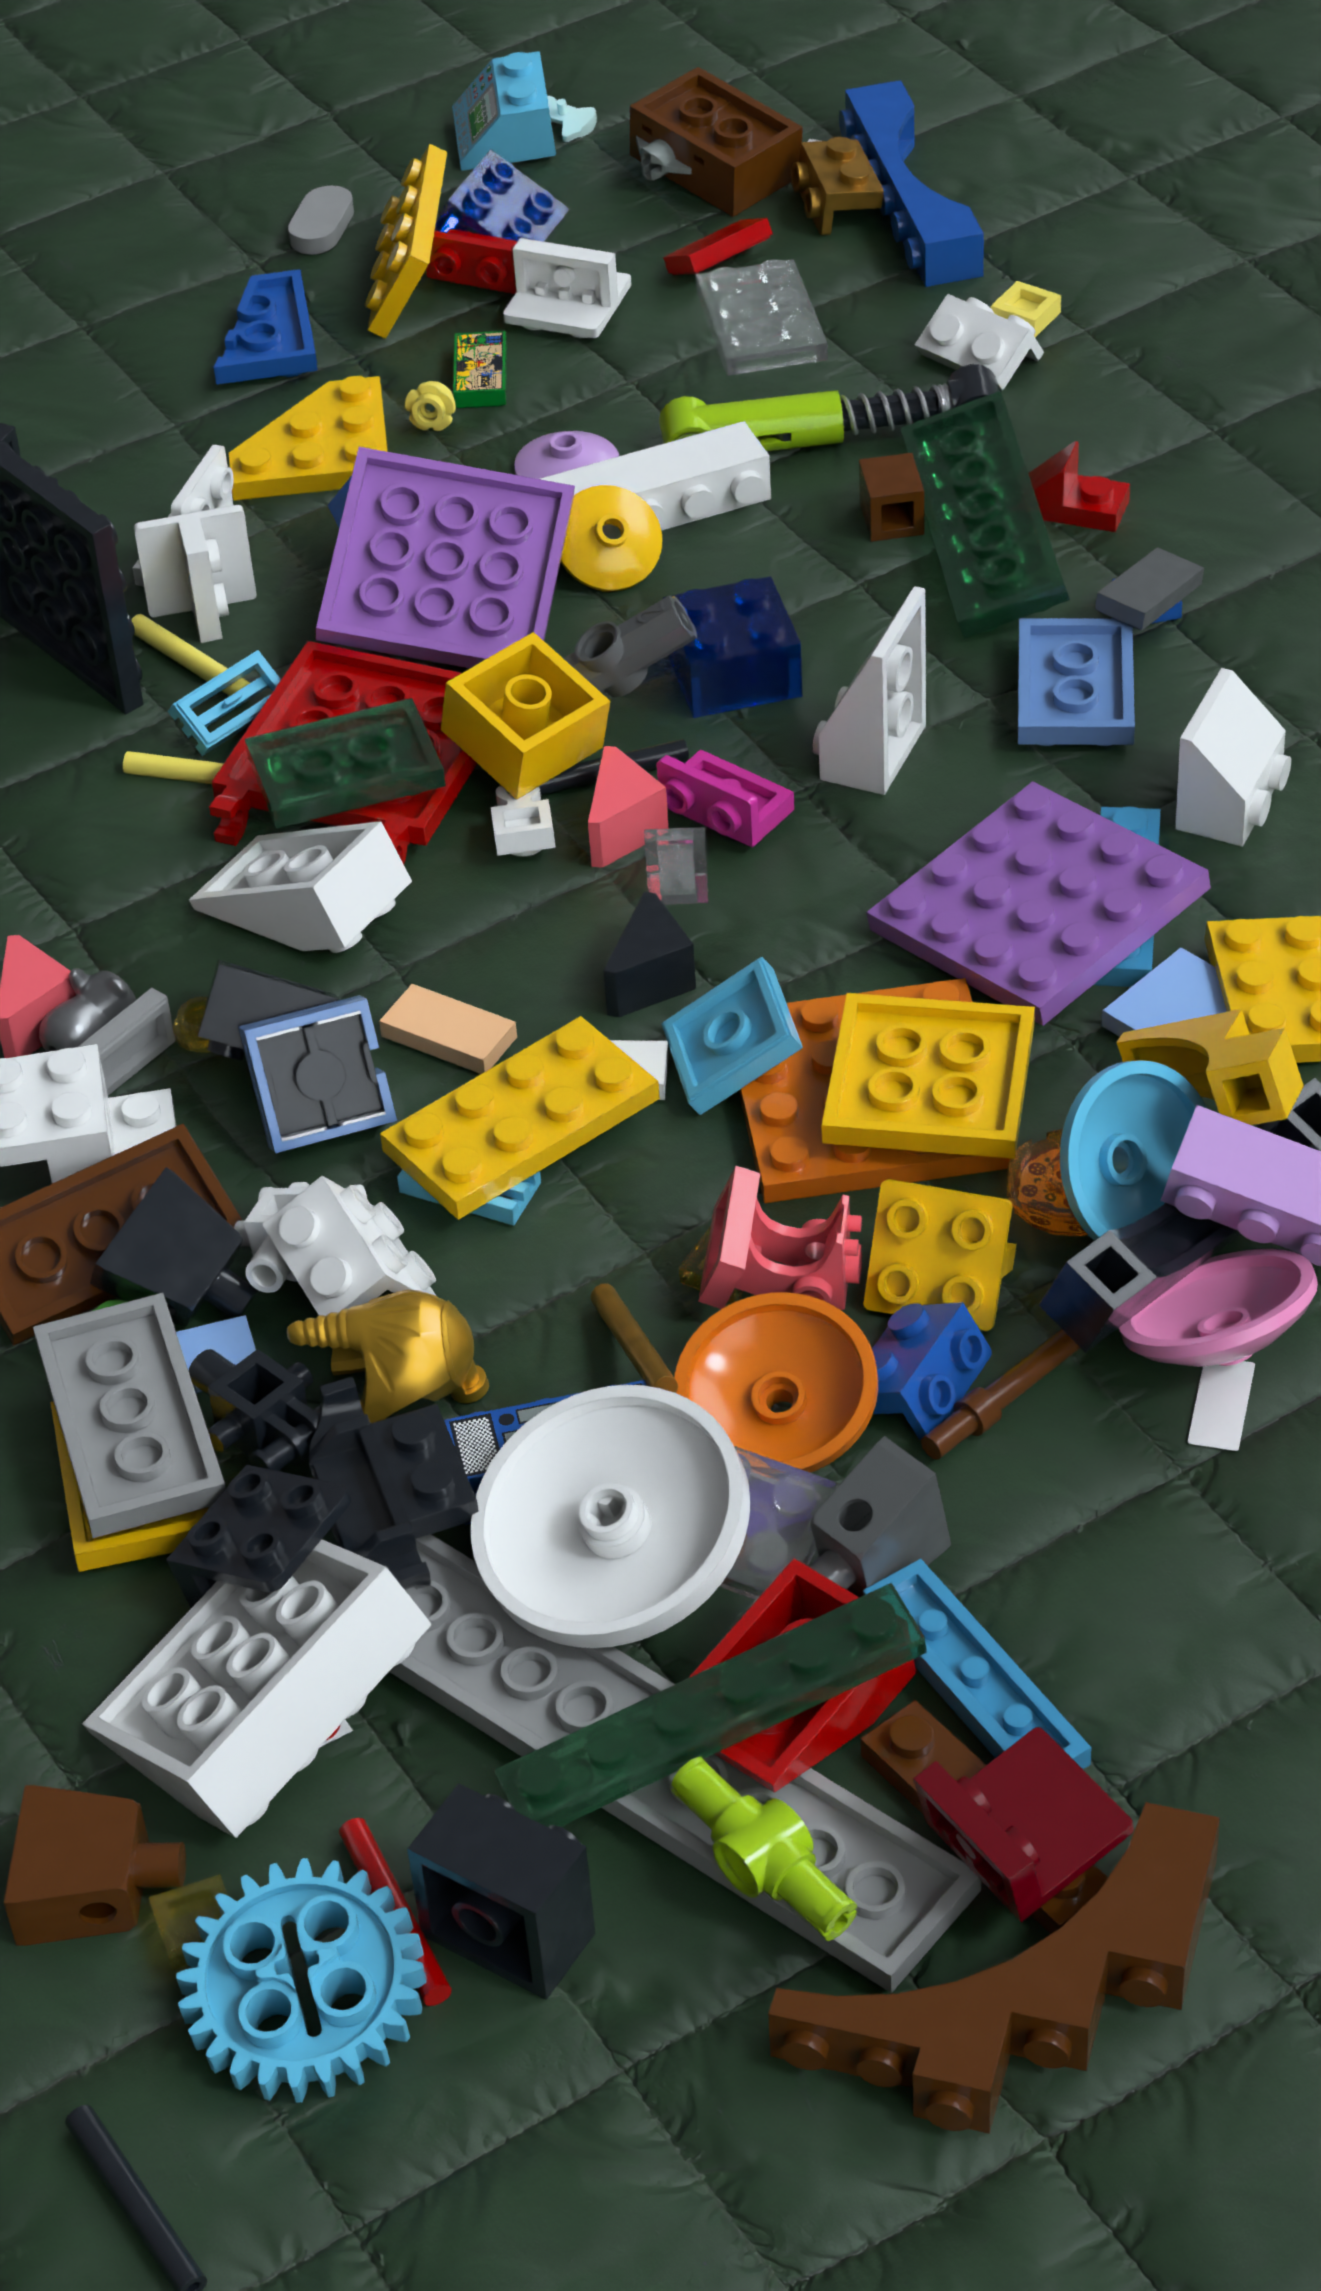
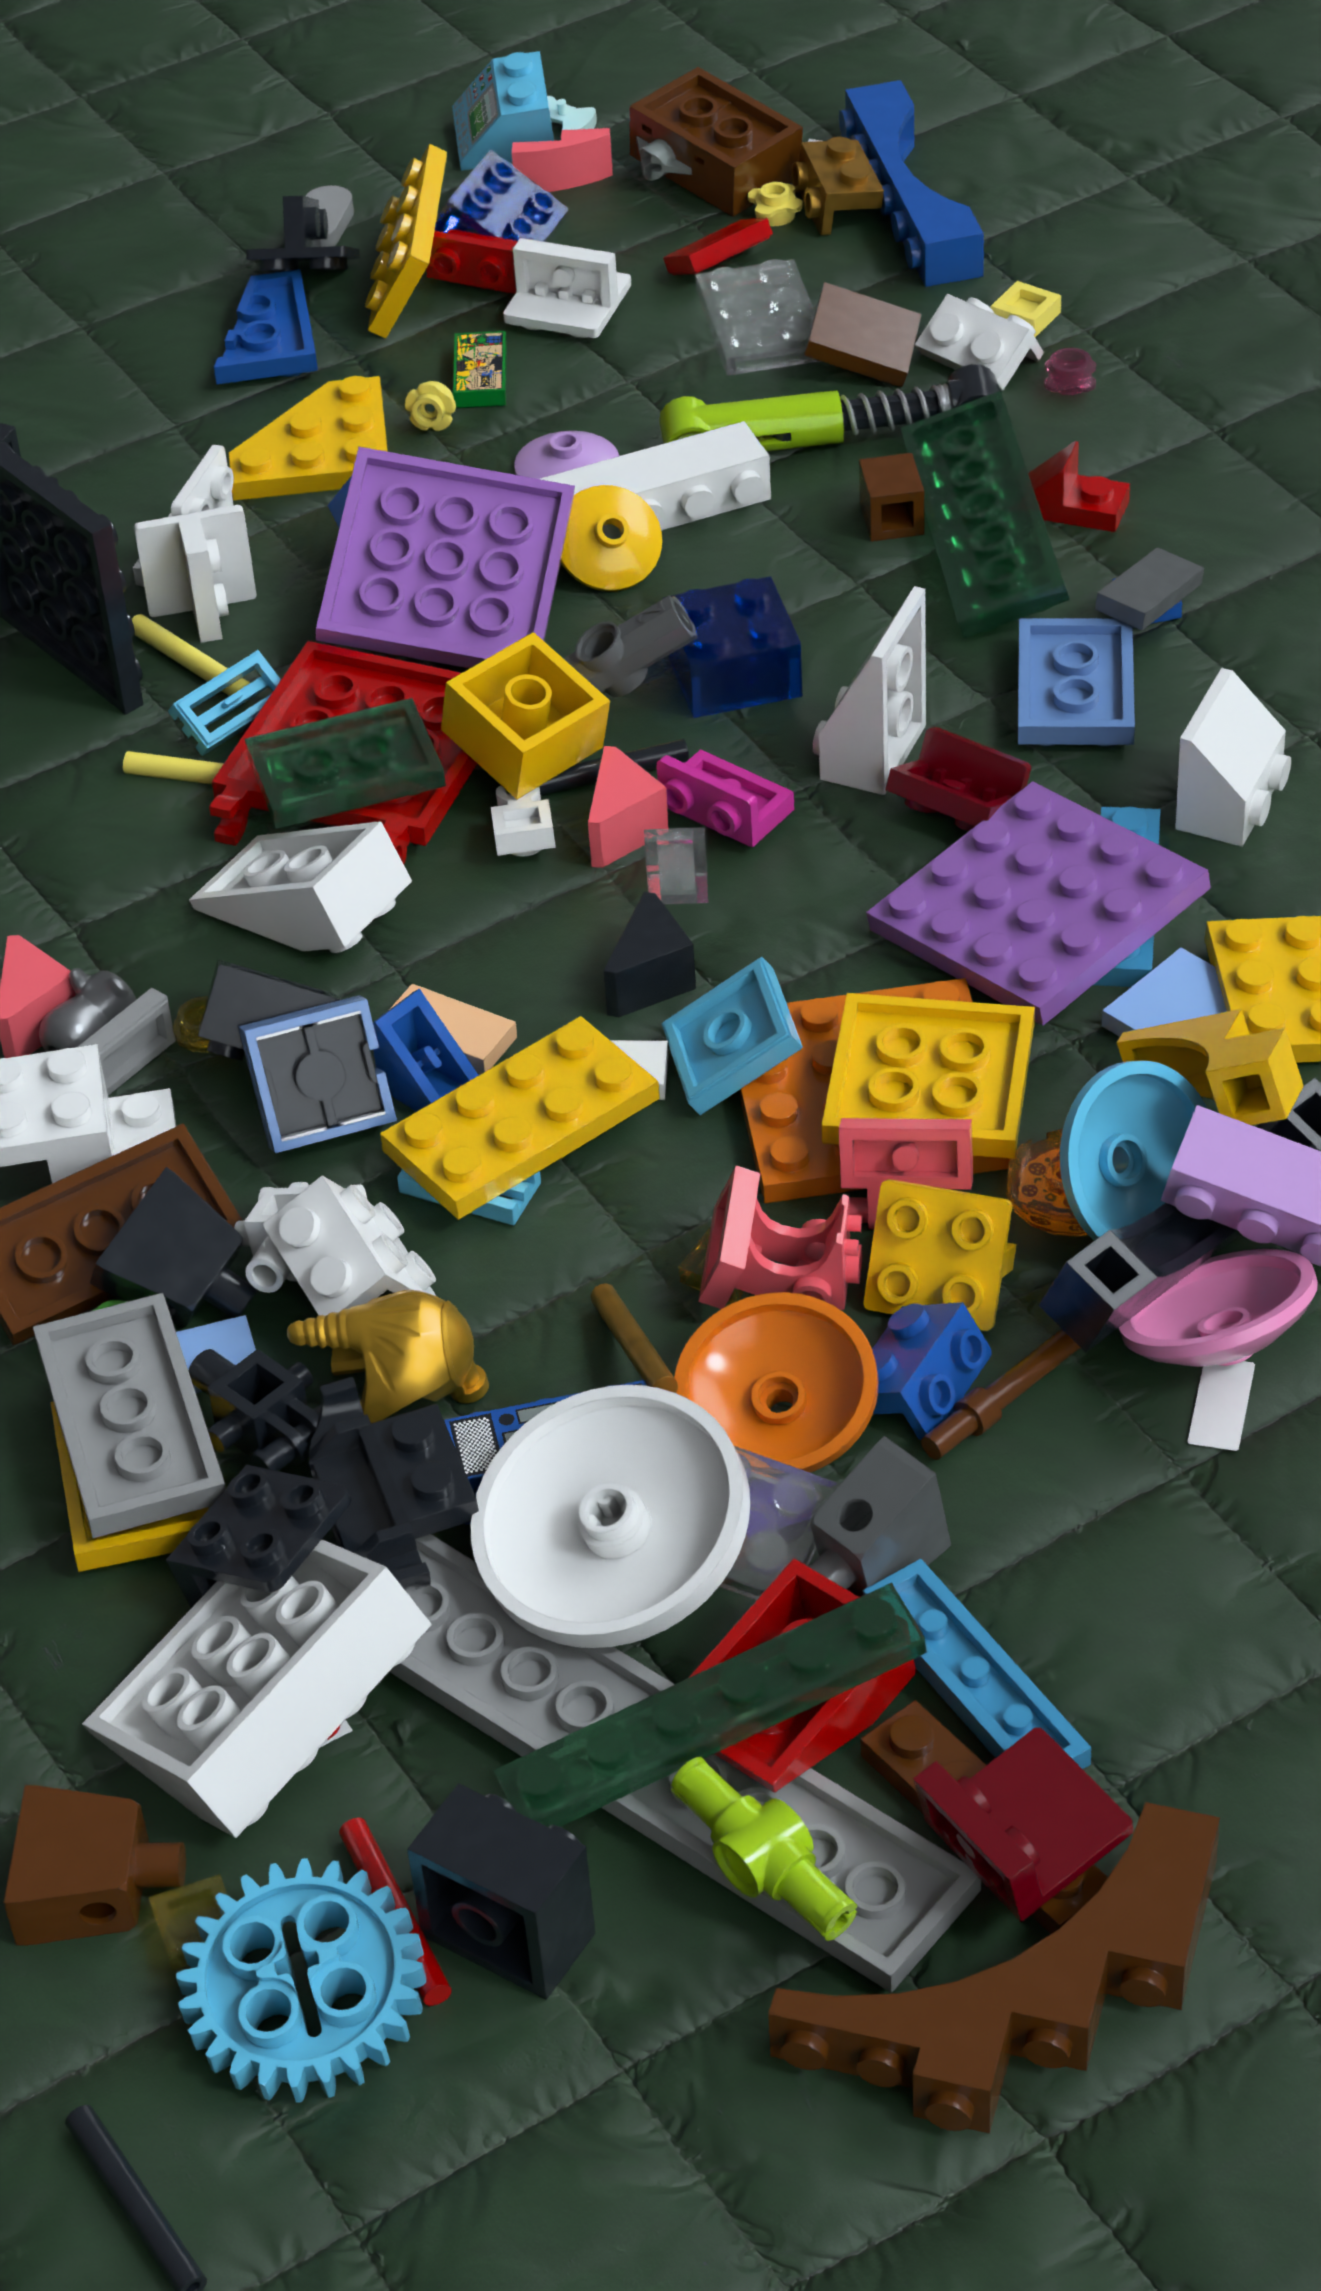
none -> black bracket [246,196,360,272]
none -> blue slope [373,989,479,1112]
none -> coral slope [512,128,613,195]
none -> light yellow plate [748,182,803,226]
none -> tile [804,282,921,387]
none -> coral plate [839,1118,973,1230]
none -> dark red bracket [885,727,1031,831]
none -> clear pink plate [1044,348,1096,395]

